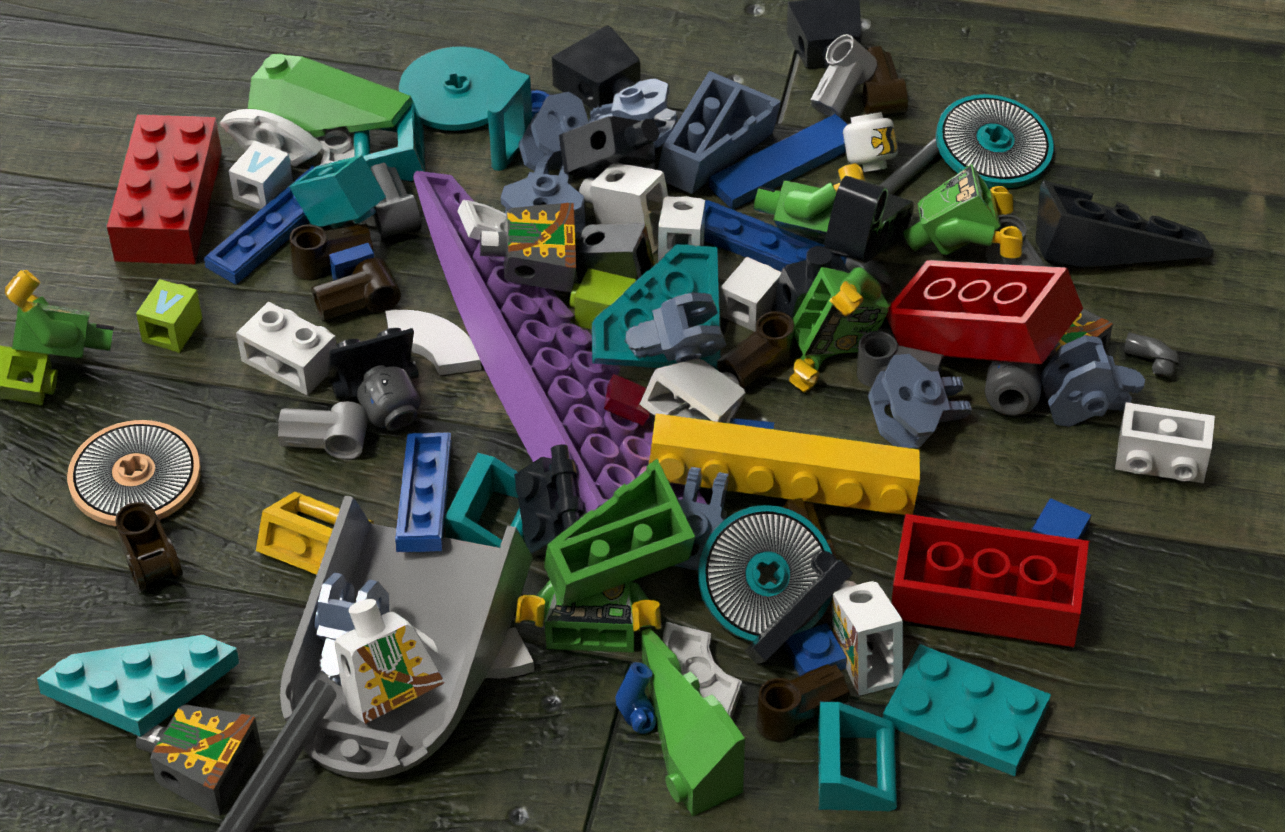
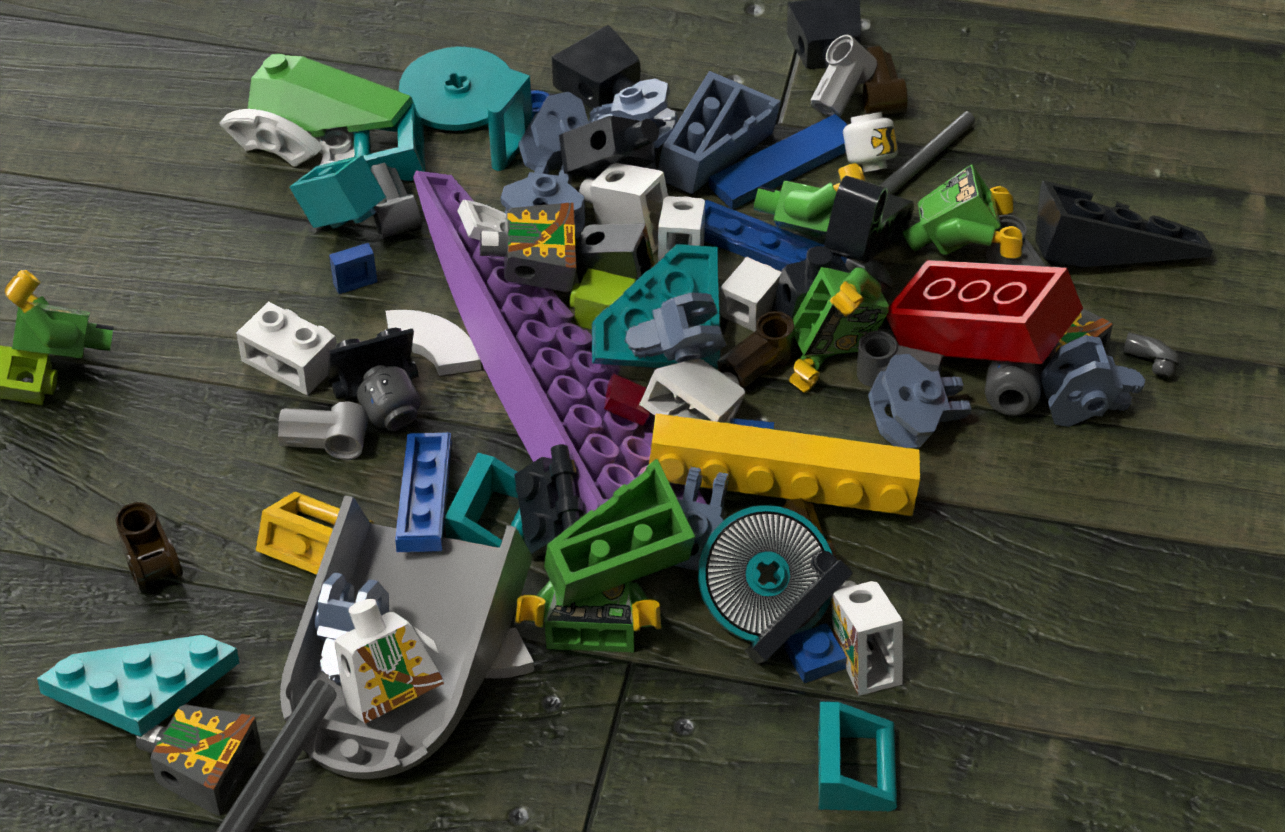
piece [67,420,201,526] -> none
red brick [107,115,222,264] -> none
lime brick [136,279,202,353] -> none
blue tile [204,166,315,285] -> none
white brick [229,141,293,210] -> none
dark brown piece [290,224,374,280] -> none
dark brown piece [311,258,401,321] -> none
blue arm [615,662,657,734] -> none
bright green wedge [642,628,745,816] -> none
white tile [662,622,742,719] -> none
dark brown piece [756,664,850,741] -> none
teal plate [883,644,1051,777] -> none
red brick [891,514,1089,647] -> none
piece [936,94,1054,188] -> none
blue tile [1032,498,1091,540] -> none
white brick [1115,402,1215,483] -> none

